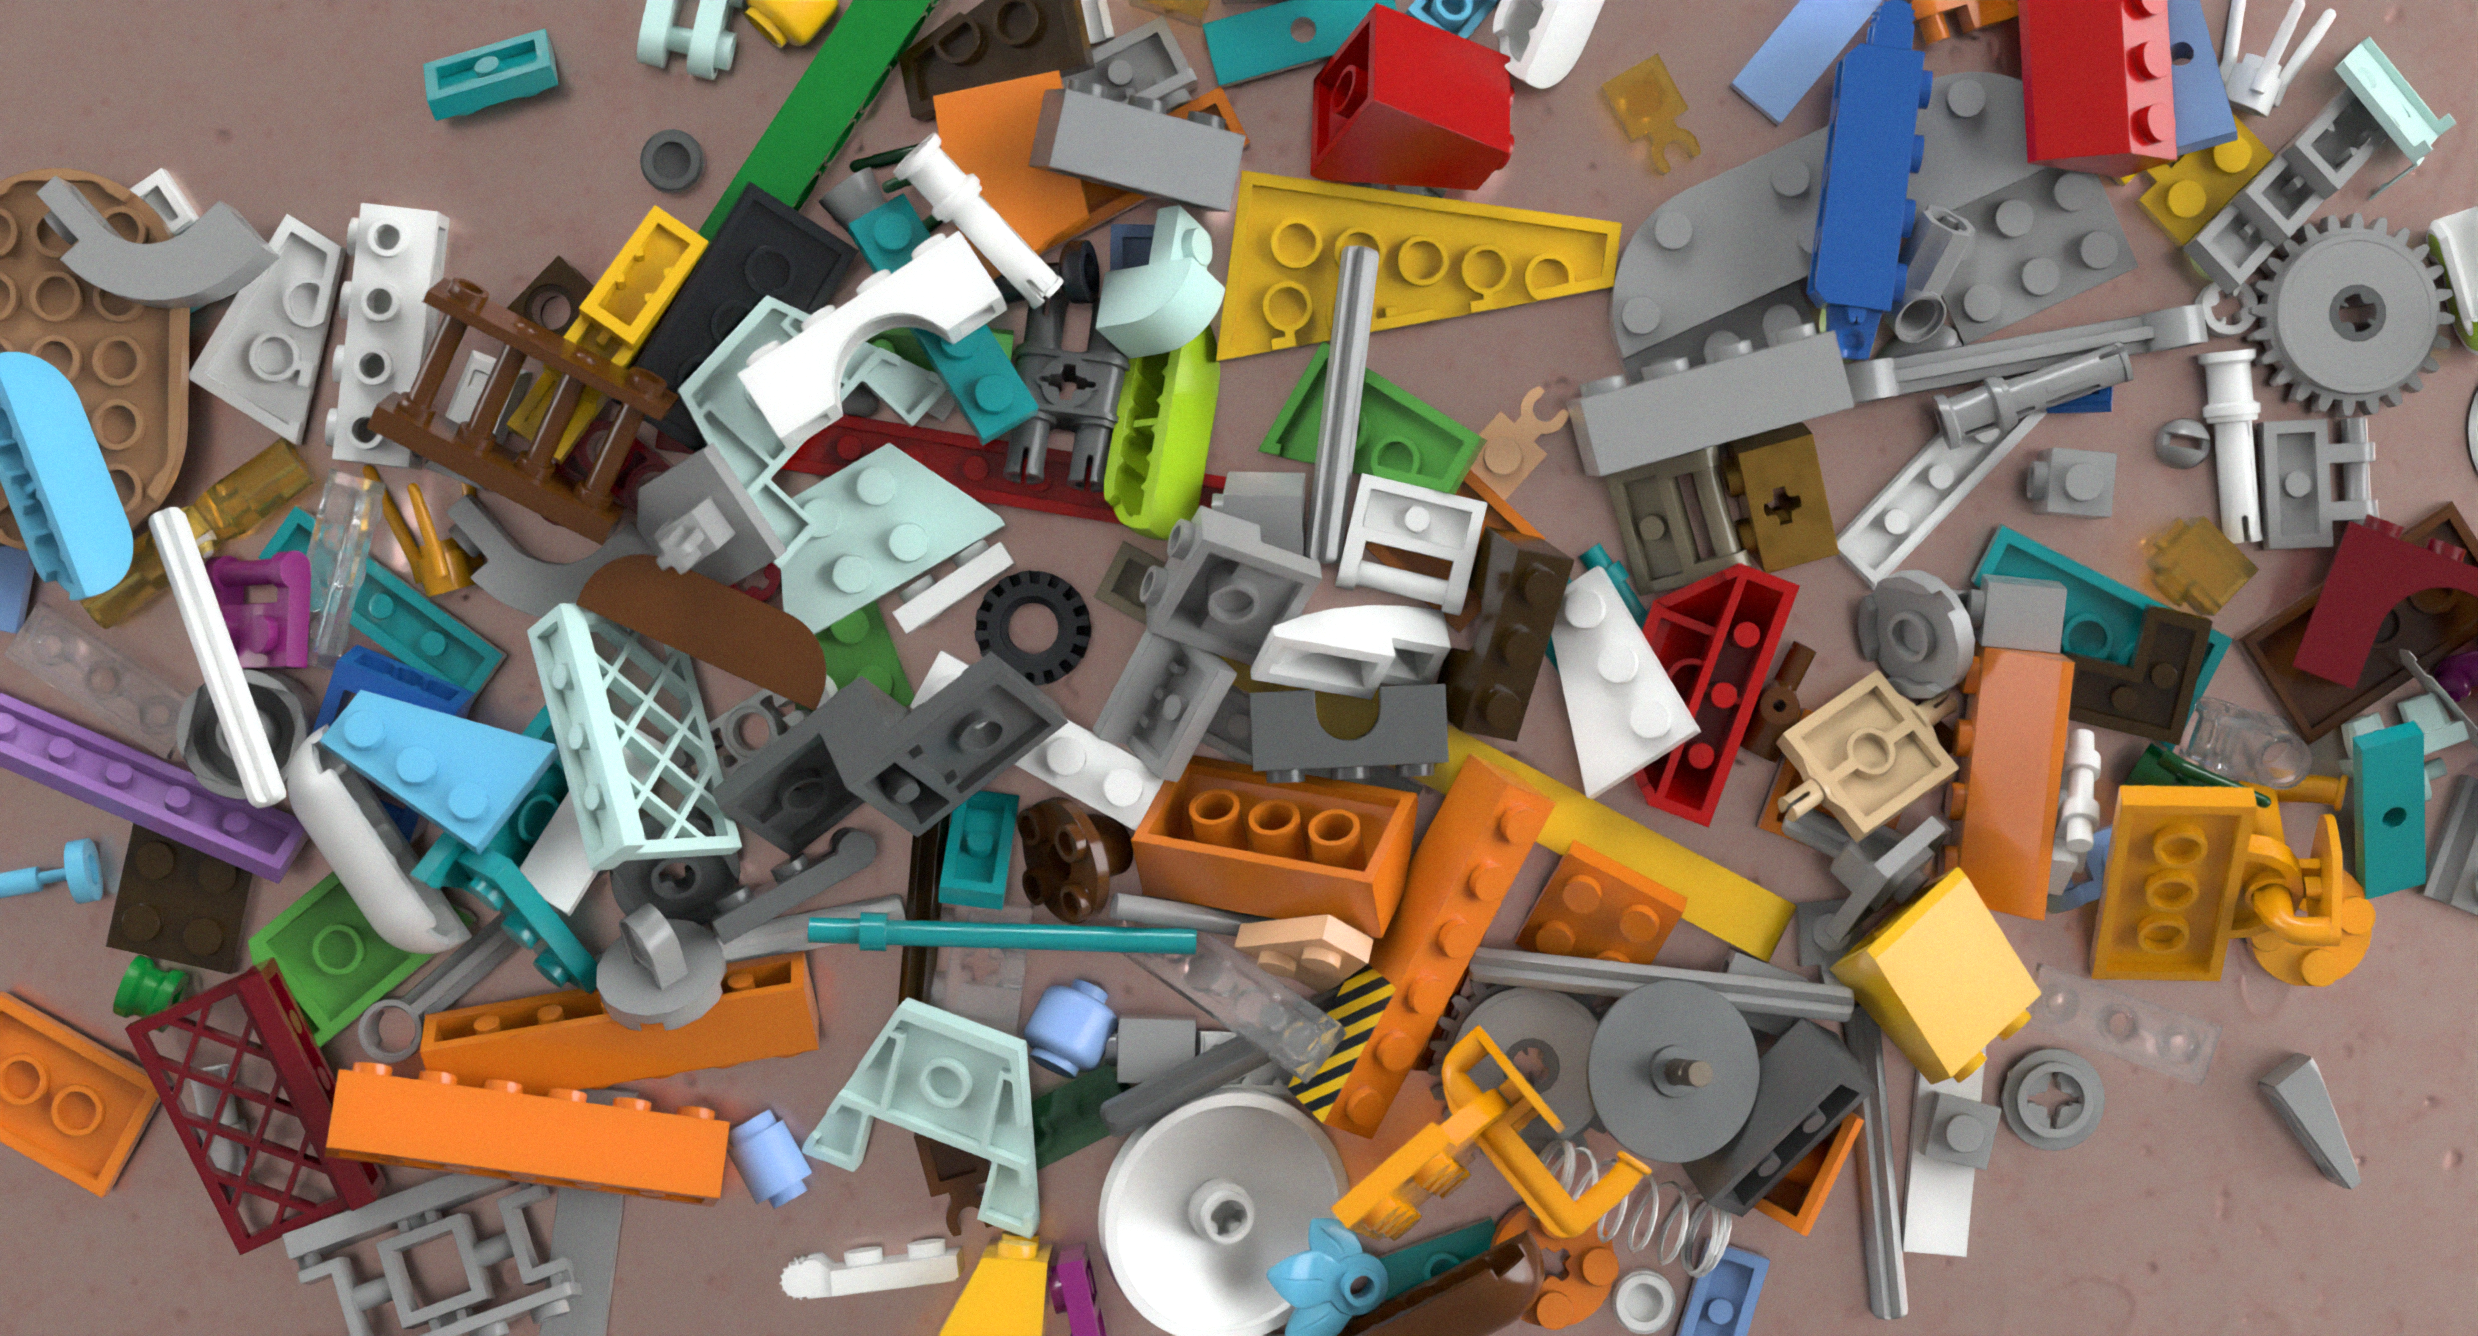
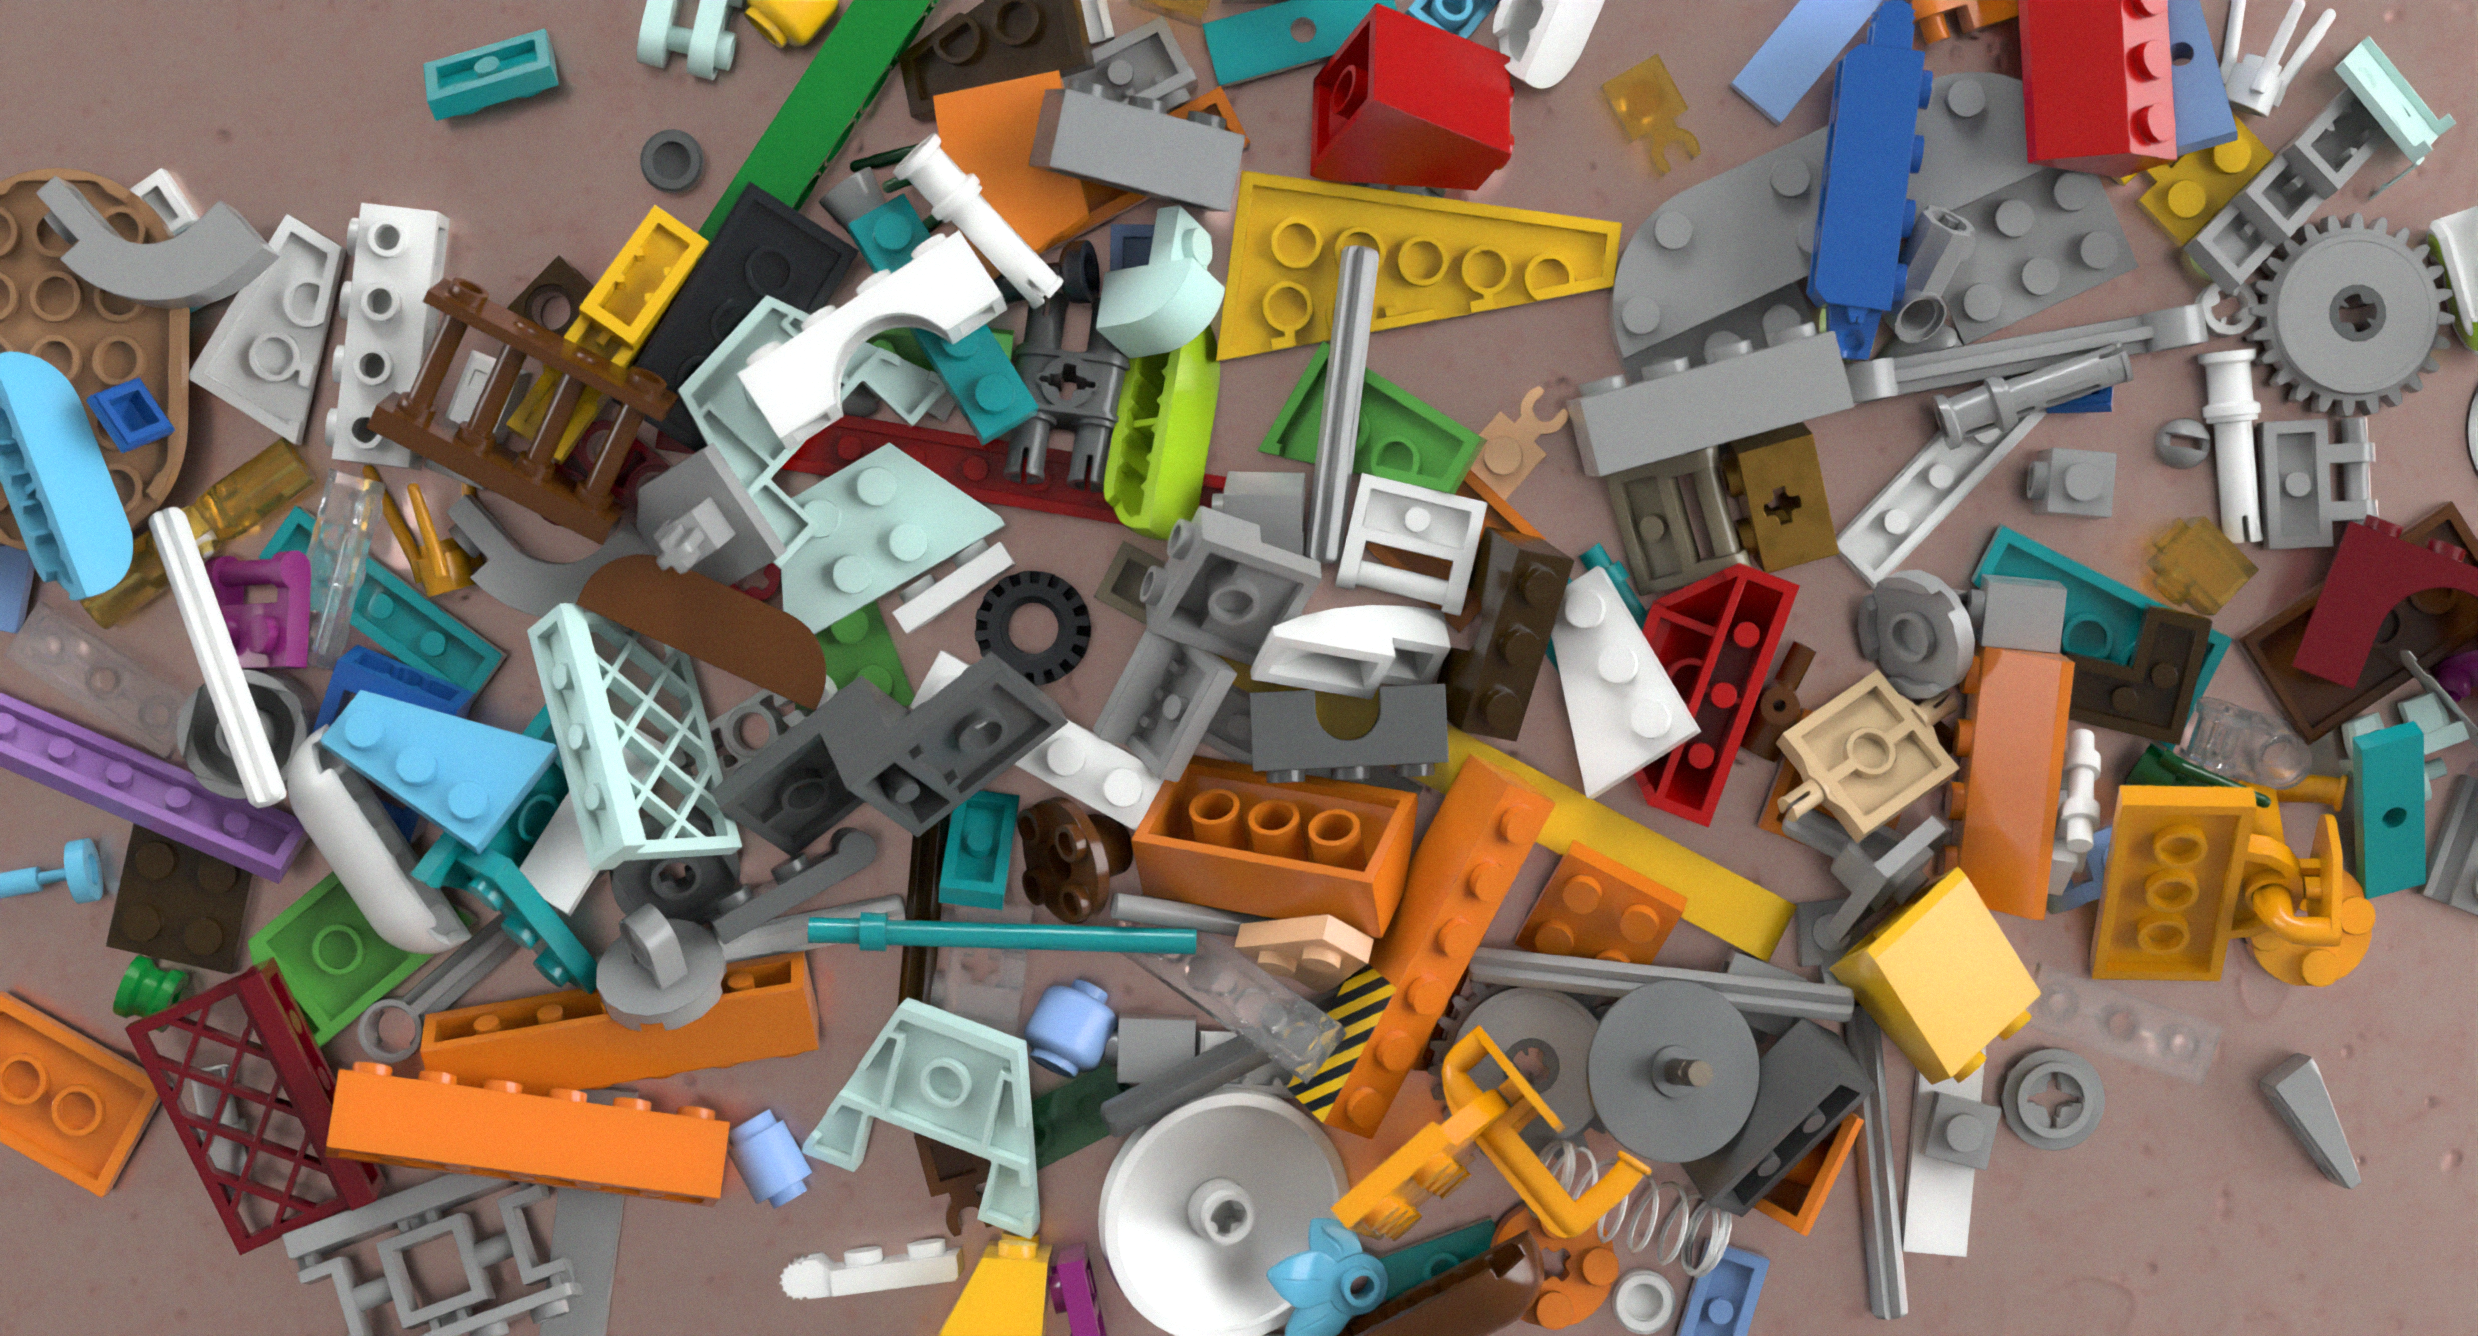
none -> blue slope [86,377,175,454]

